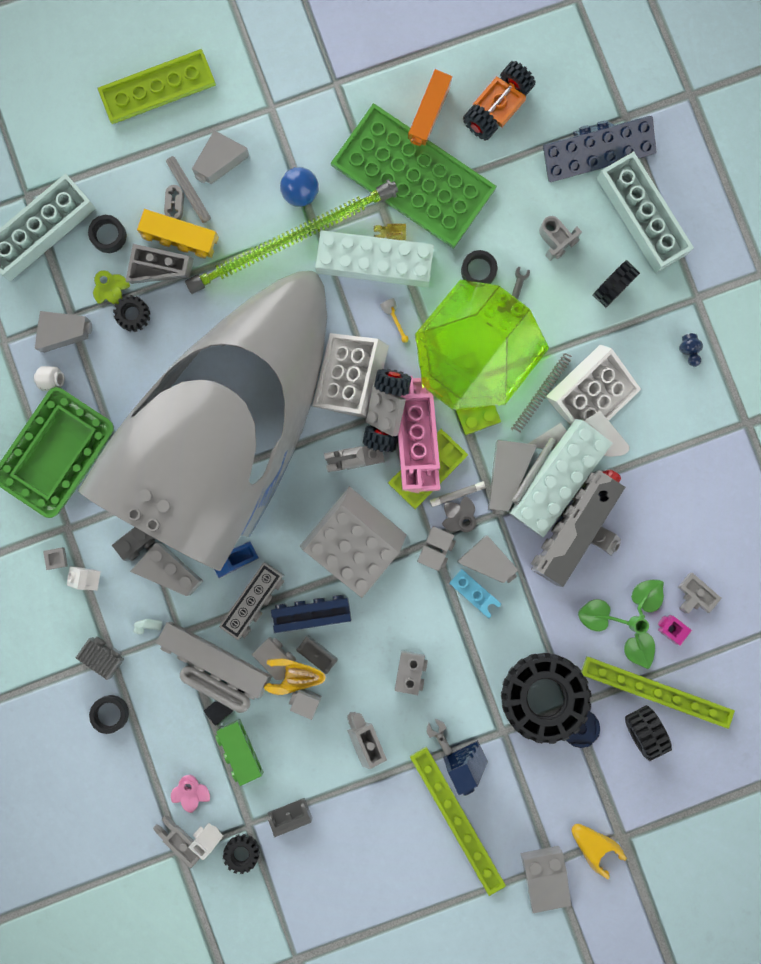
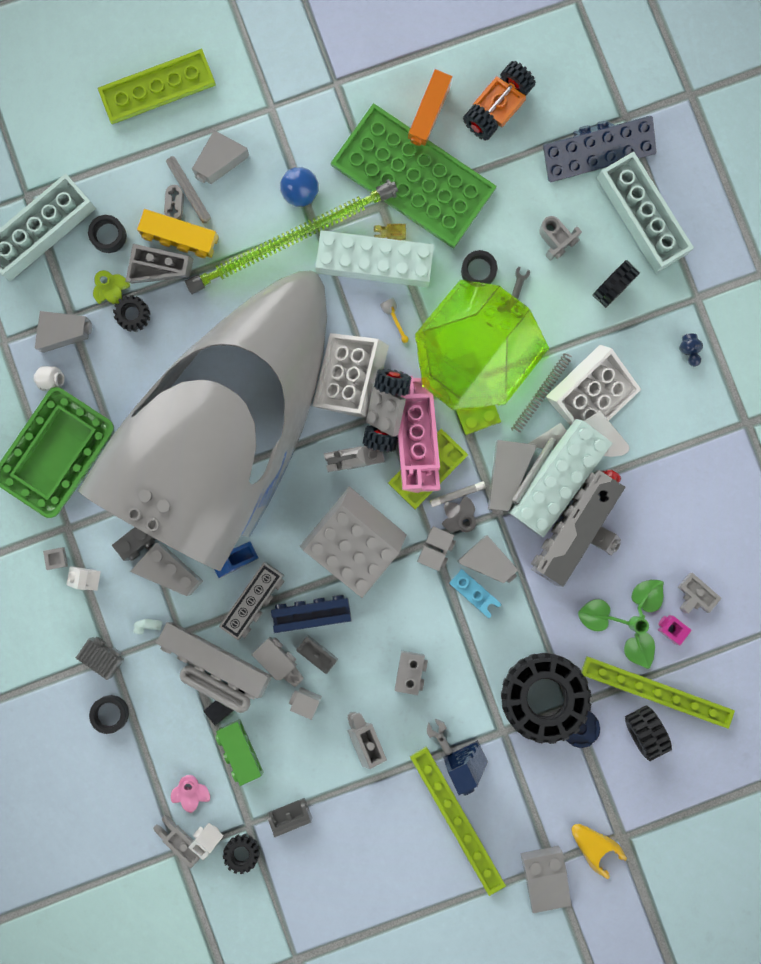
yellow animal [264,658,325,695] -> none

